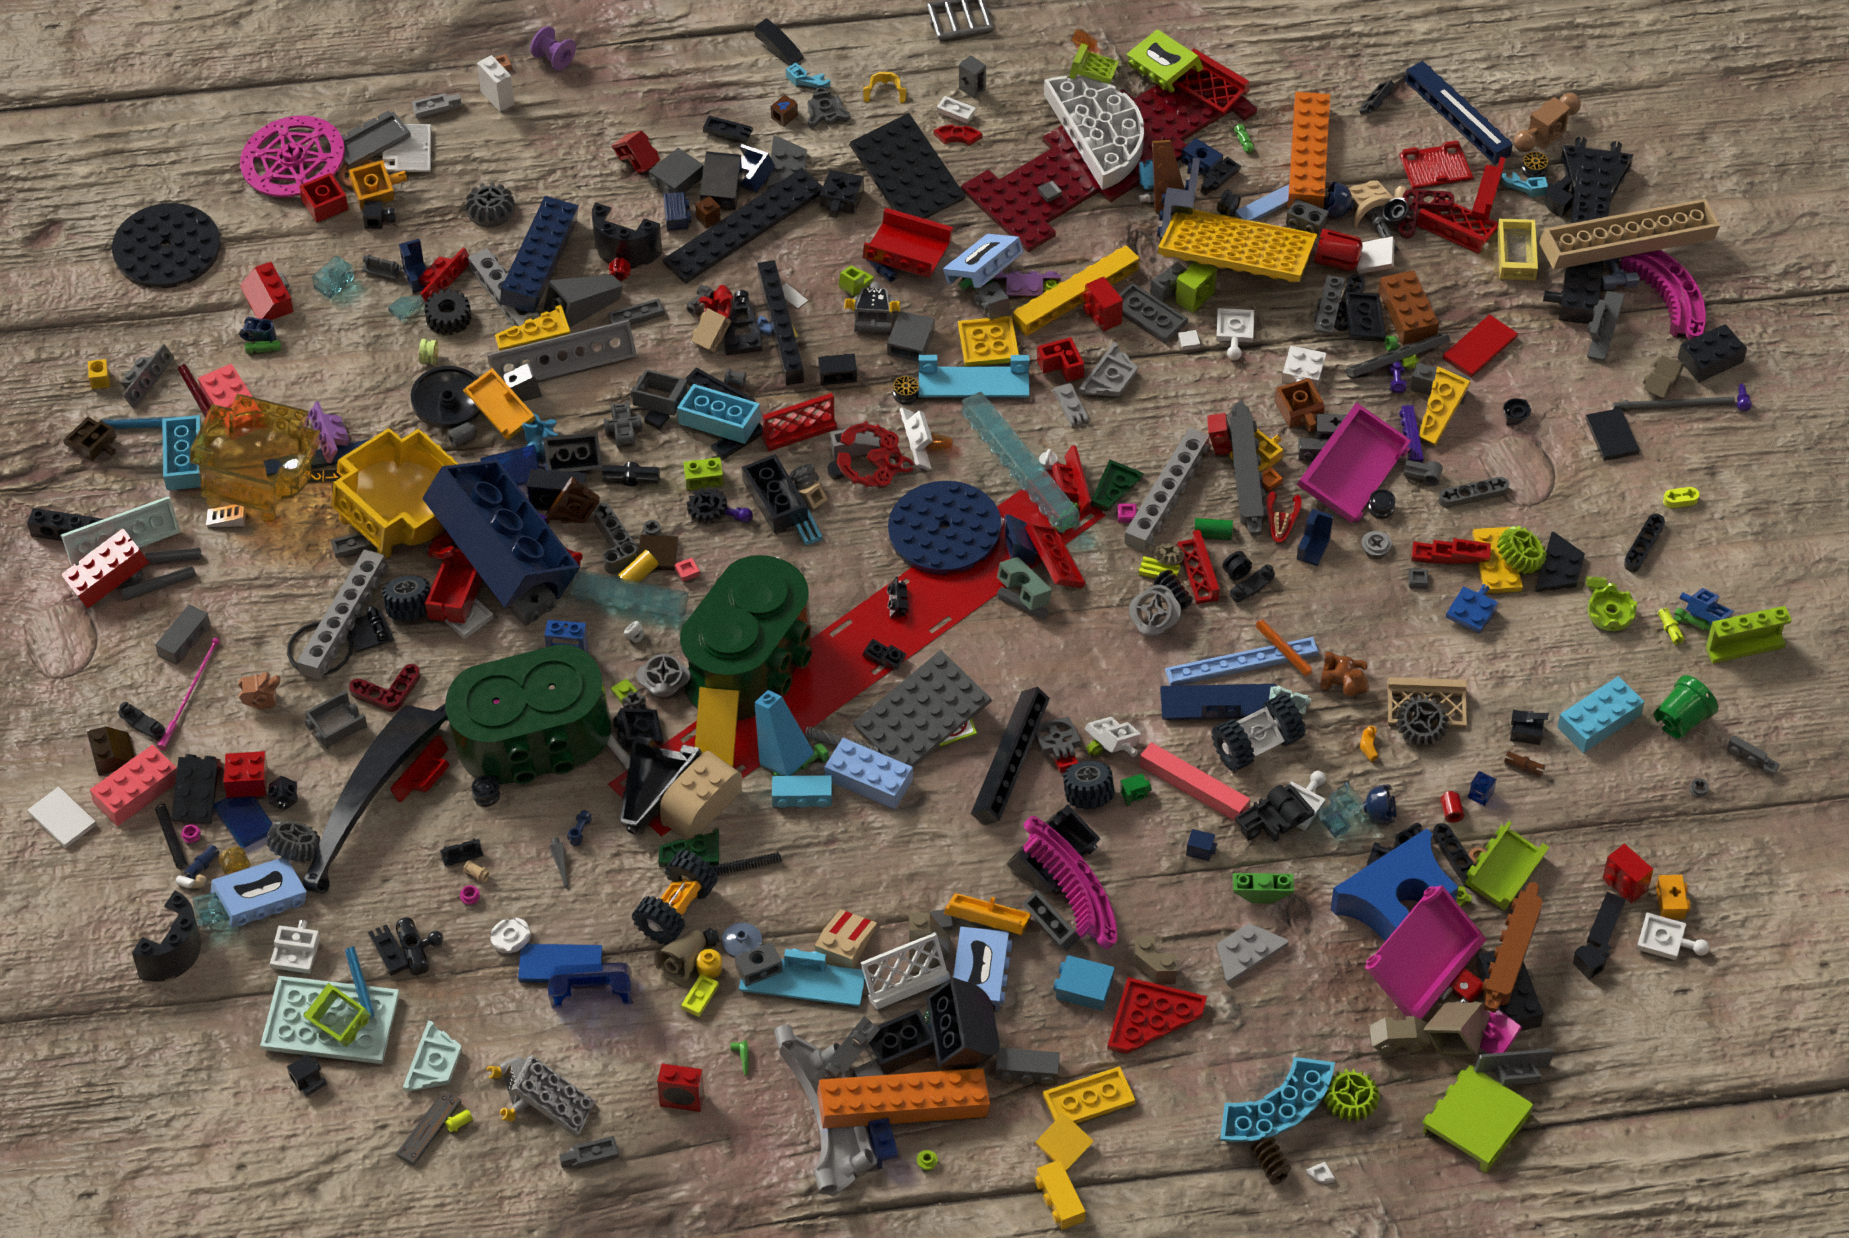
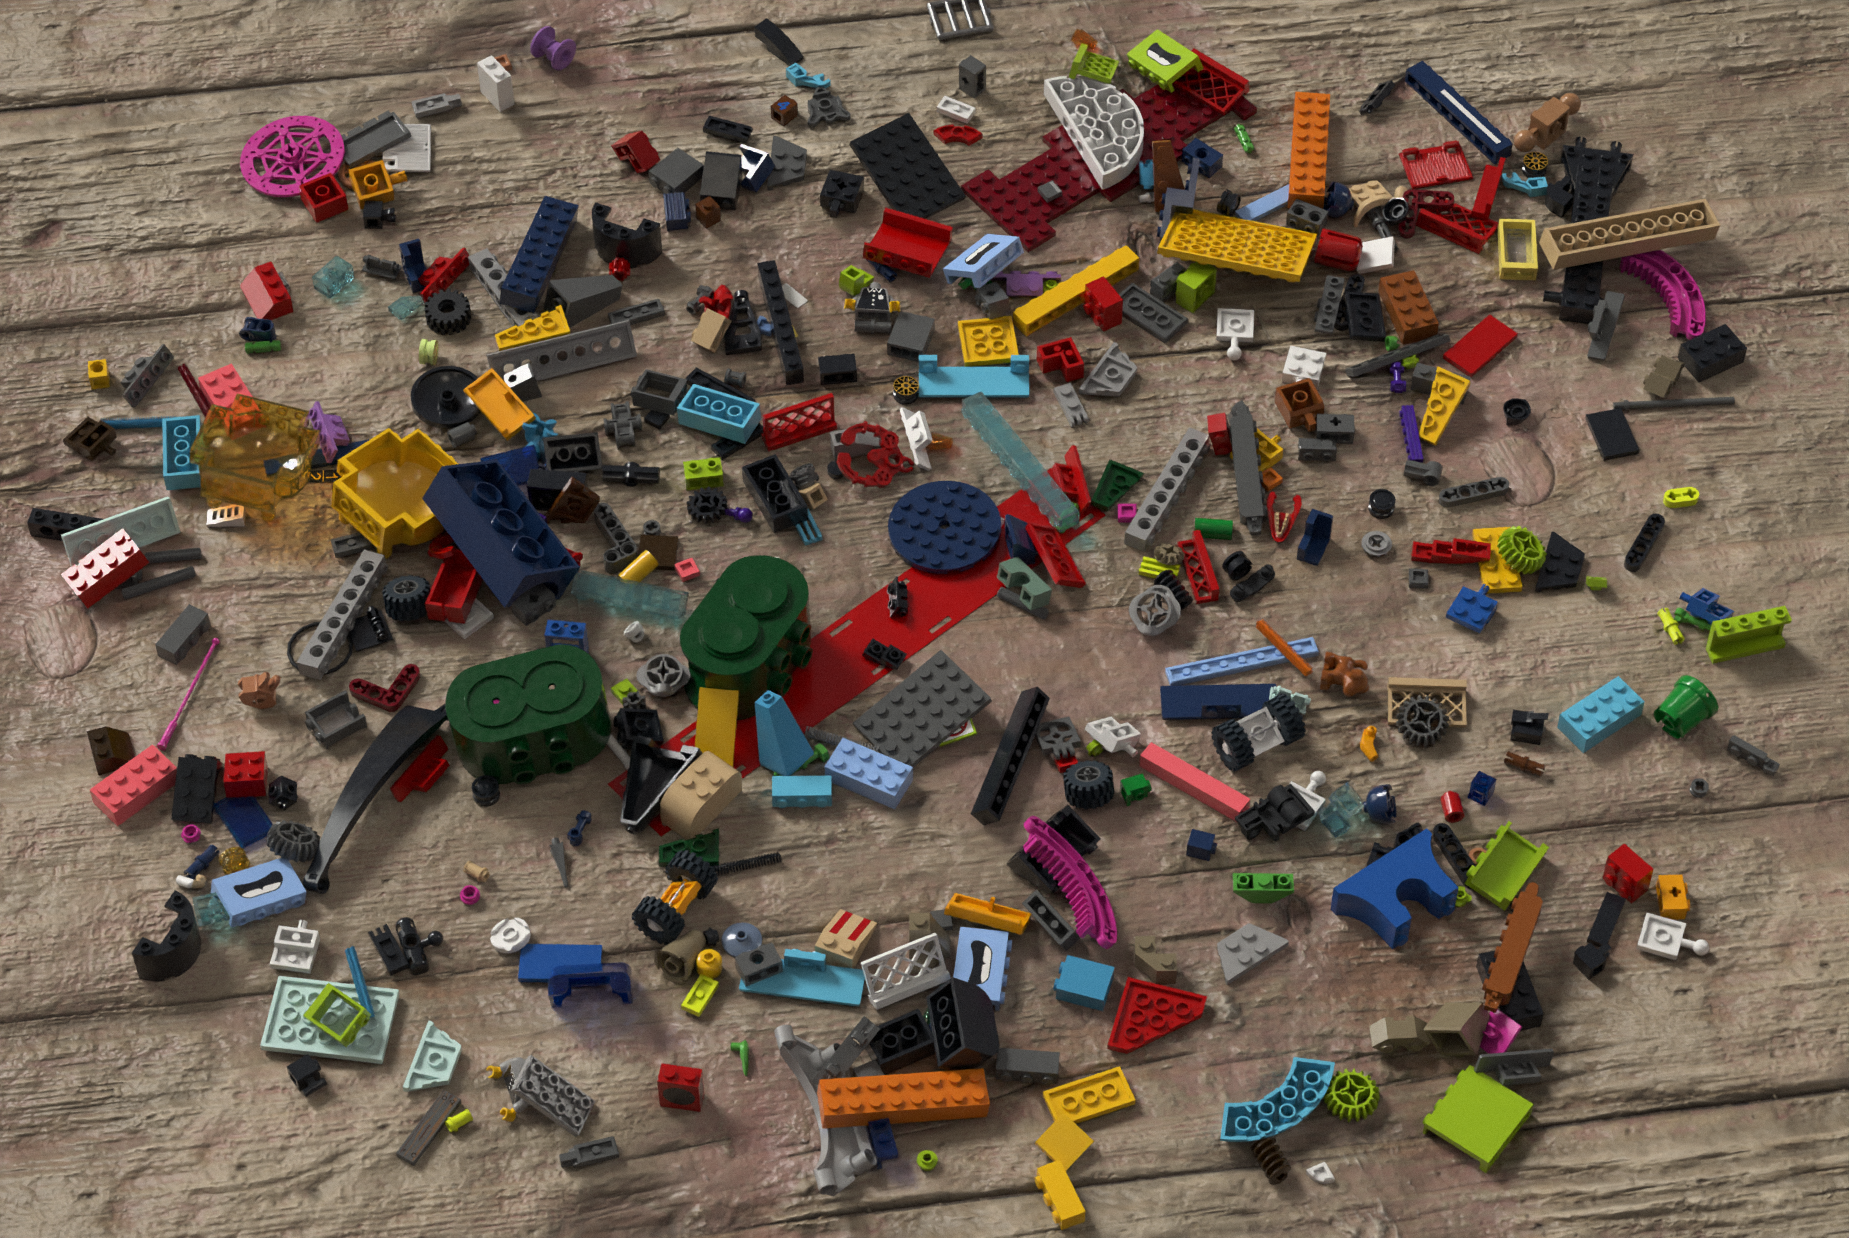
white tile [27,787,97,849] -> none
black plate [112,203,221,288] -> none
black piece [118,702,165,739] -> none
black piece [155,804,188,869] -> none
black hinge [440,838,483,867] -> none
dark grey gear [466,182,515,227] -> none
black plate [663,168,823,284] -> none
yellow helmet [863,72,906,103] -> none
white tile [1039,449,1058,470] -> none
white tile [1178,330,1200,351] -> none
black hinge [1200,157,1241,195] -> none
dark pink windscreen [1297,402,1411,523] -> none
dark pink windscreen [1365,885,1487,1019] -> none
red piece [1440,968,1484,1003] -> none
lime plate [1587,583,1637,631] -> none
sand blue bar [1601,258,1639,290] -> none
dark purple bar [1737,383,1752,412] -> none

